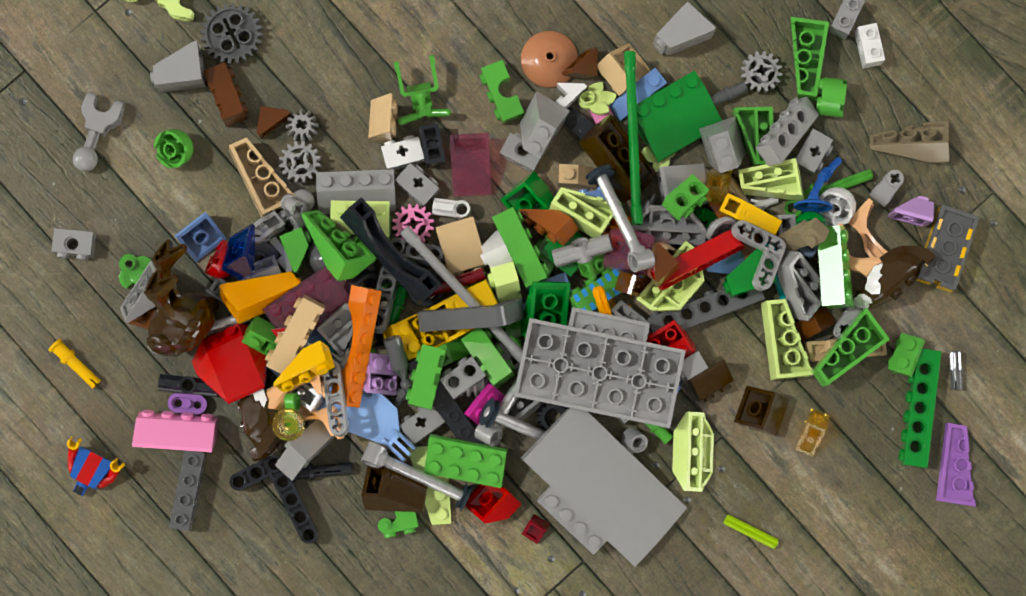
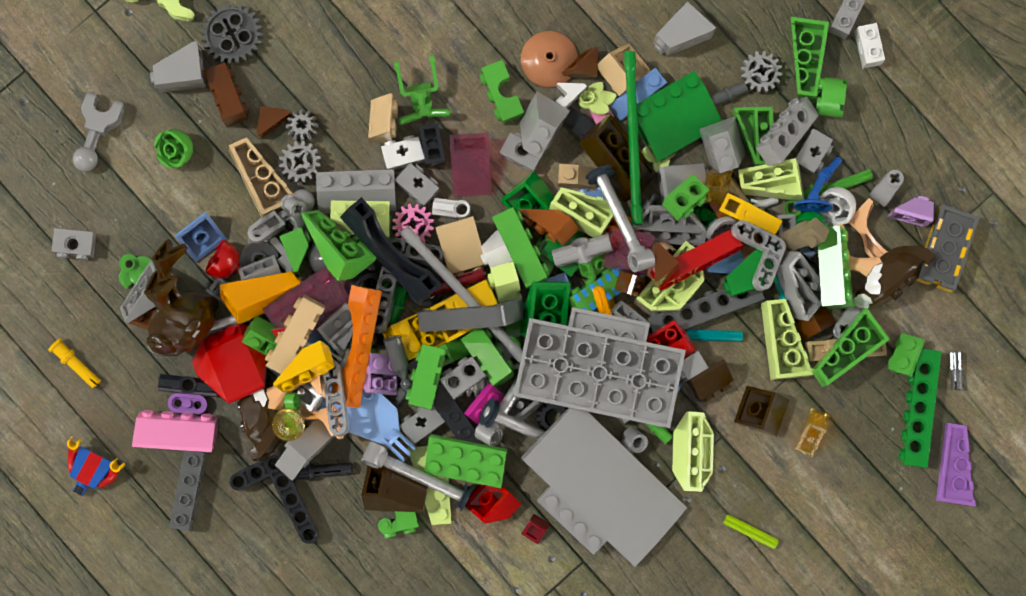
clear blue slope [221,224,255,280] -> none
dark tan wedge [870,121,949,163] -> none
none -> teal axle [686,329,743,342]

